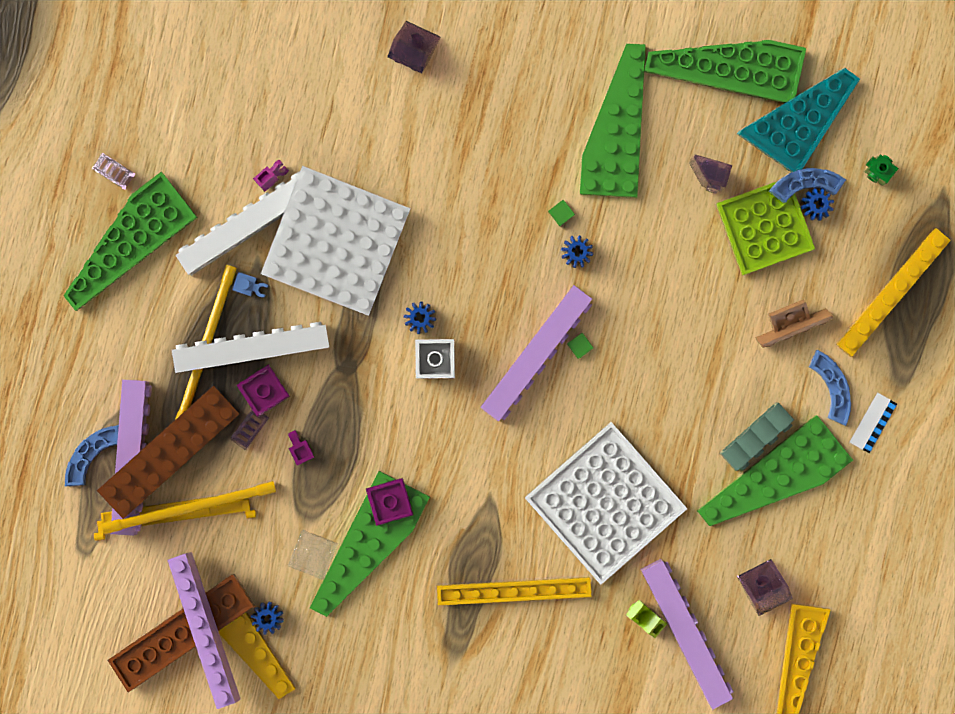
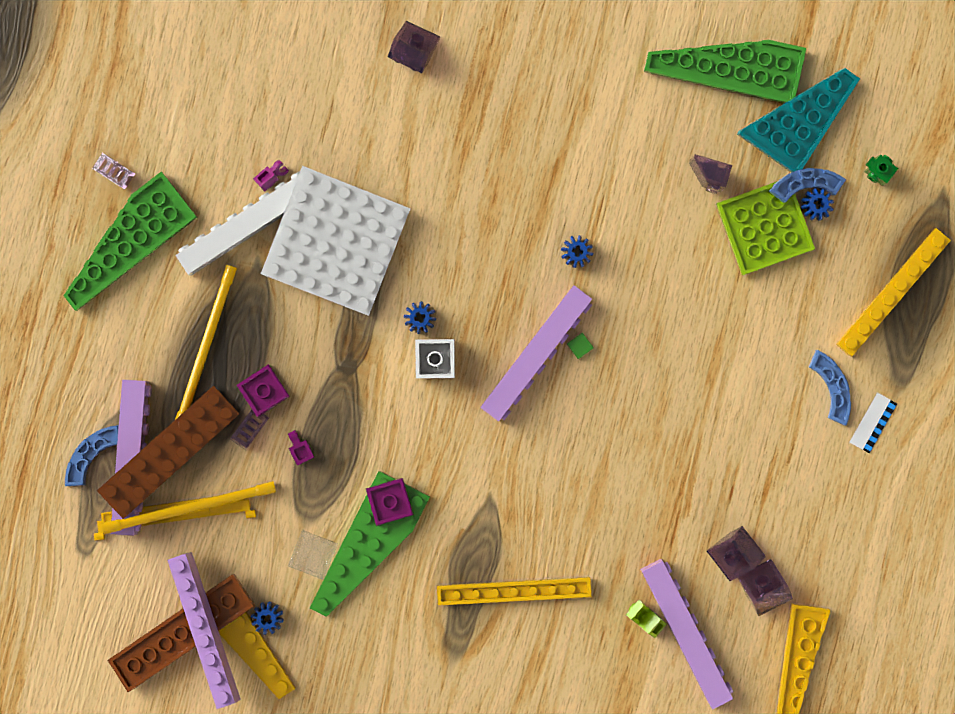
white brick [172,322,329,373] -> none
medium blue plate [232,272,269,298] -> none
white plate [525,422,687,585] -> none
bright green tile [548,200,575,227] -> none
bright green wing [580,43,645,198] -> none
bright green wing [697,415,853,526] -> none
sand green brick [719,402,794,471] -> none
medium nougat bracket [755,299,833,348] -> none
none -> slope [707,526,766,581]

